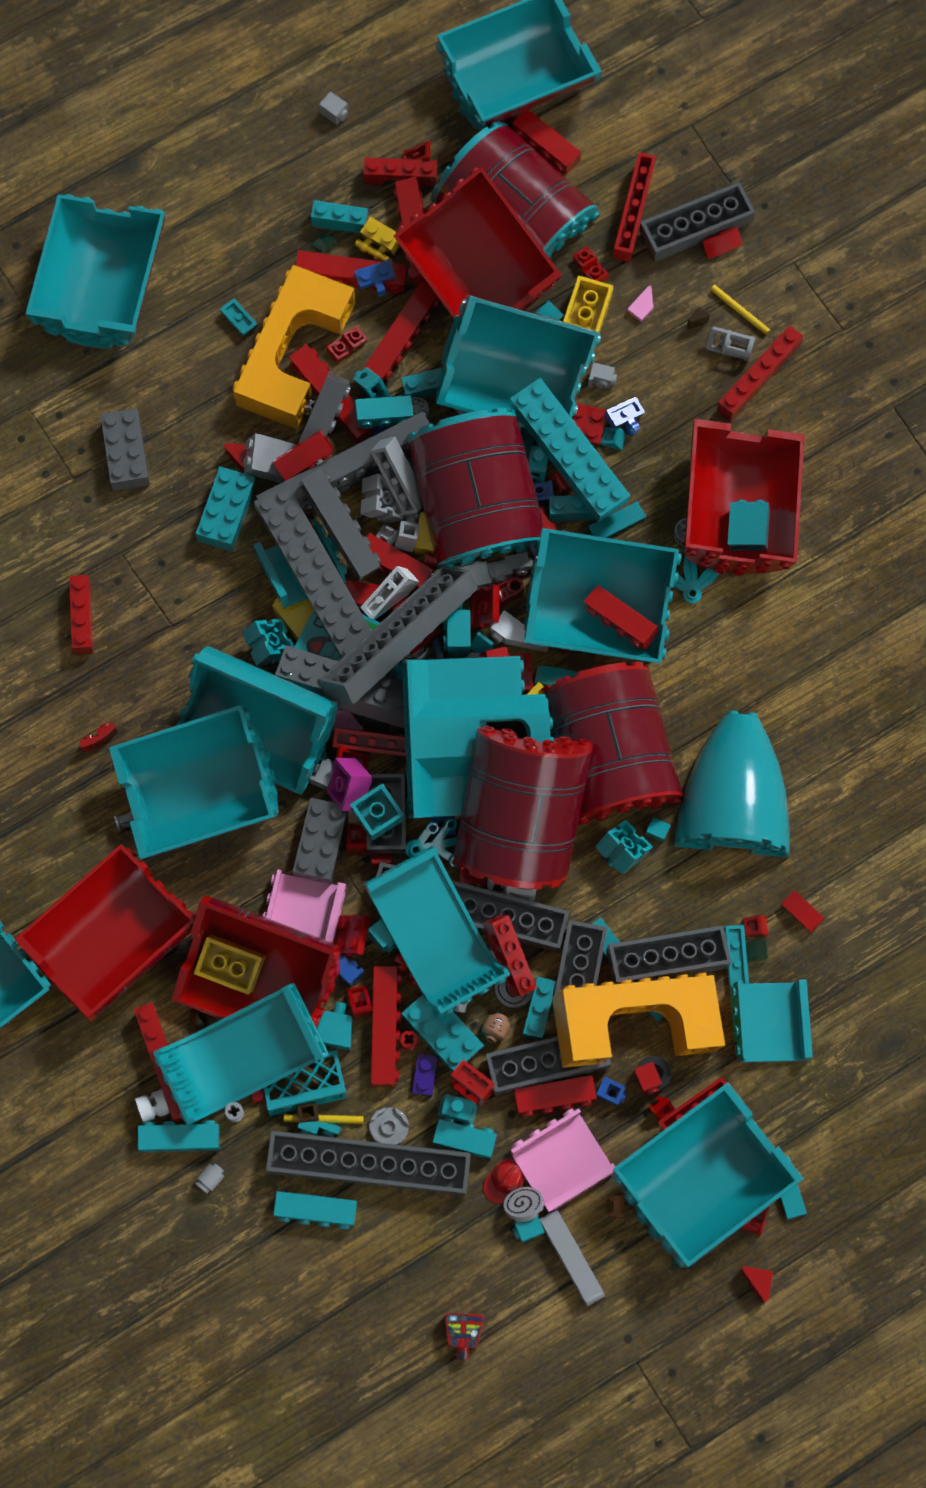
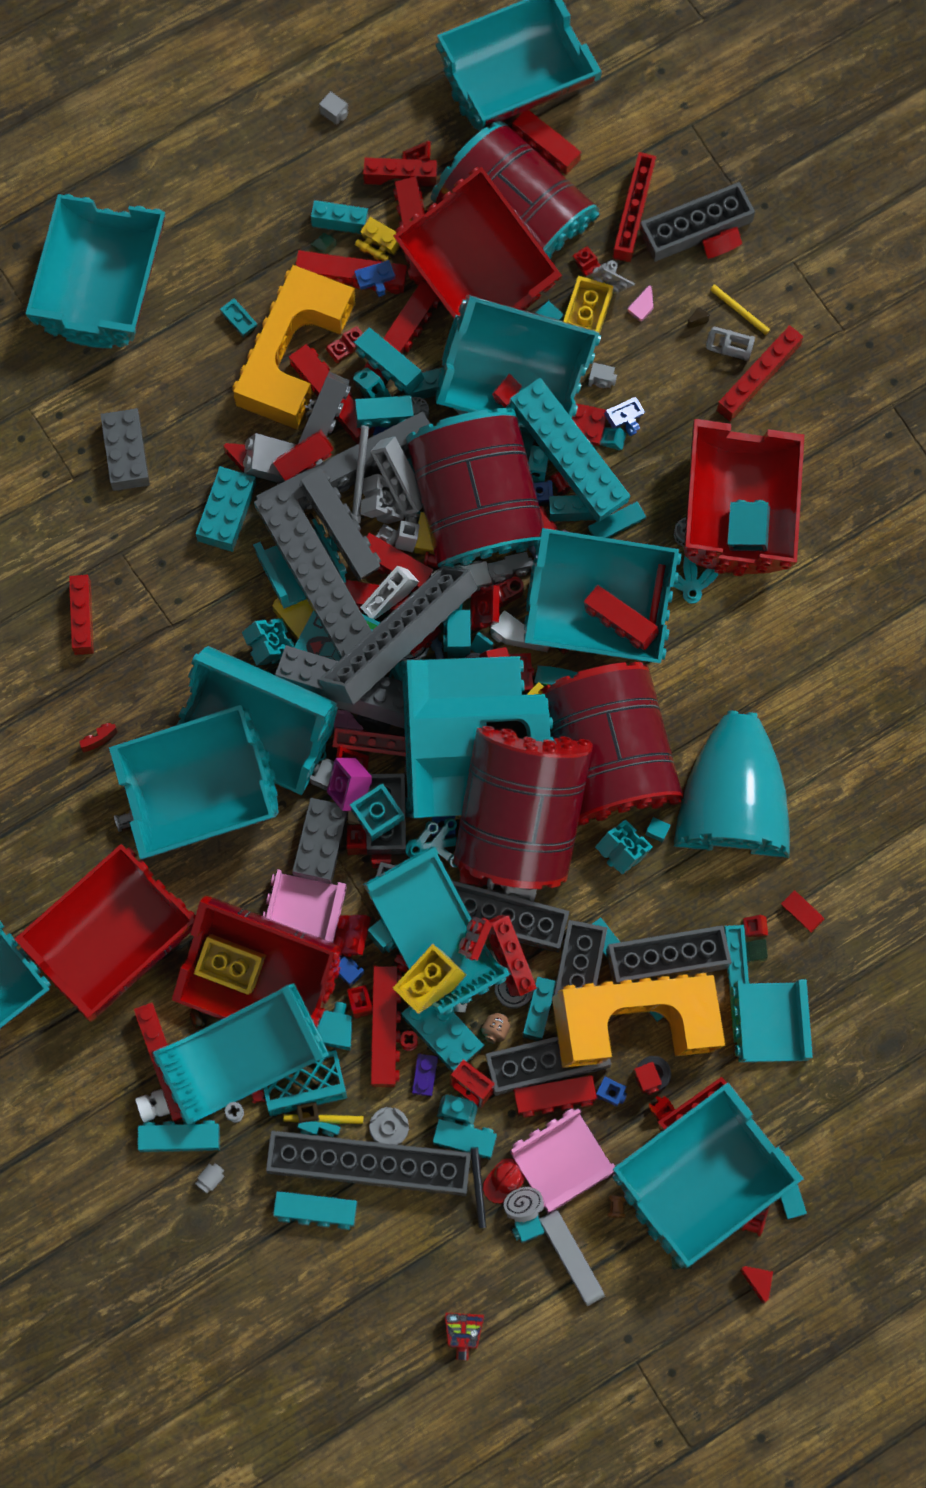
none -> light grey bar [350,425,369,524]
none -> teal brick [354,327,424,394]
none -> yellow slope [393,944,467,1014]
none -> red plate [459,916,493,961]
none -> black bar [470,1147,487,1228]
none -> red slope [492,373,522,408]
none -> light grey hinge [586,260,635,294]
none -> red bar [649,564,666,625]

